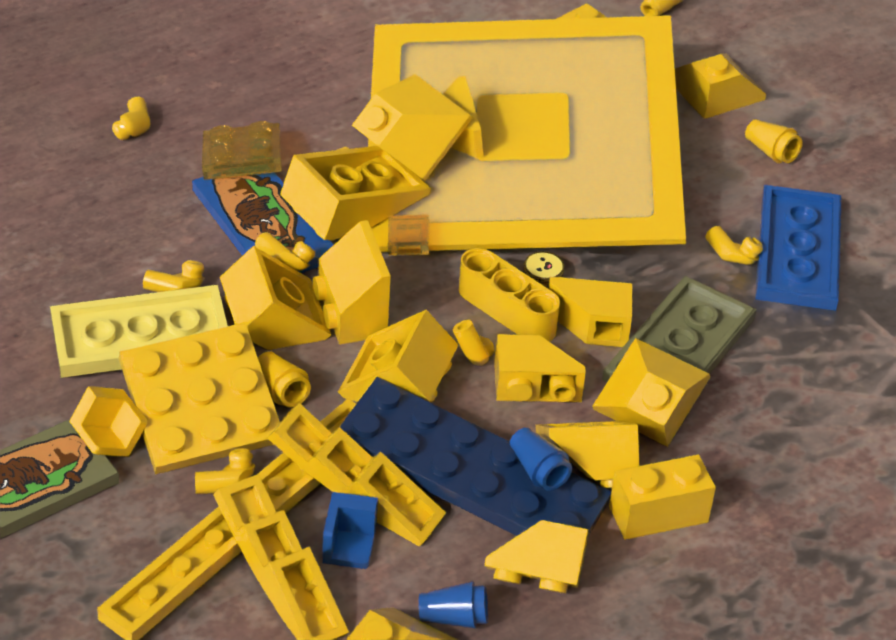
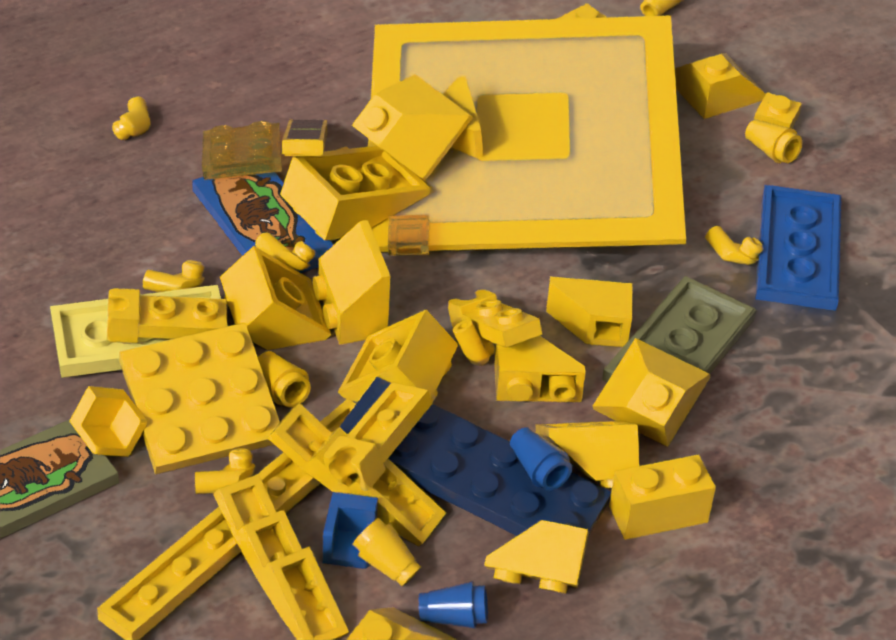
yellow beam [458,248,560,342] -> none
light yellow tile [523,251,564,289] -> none
none -> yellow plate [107,288,227,343]
none -> tile [282,120,327,156]
none -> yellow plate [324,382,433,491]
none -> yellow cone [353,518,421,587]
none -> yellow plate [448,289,542,348]
none -> yellow plate [754,92,802,128]

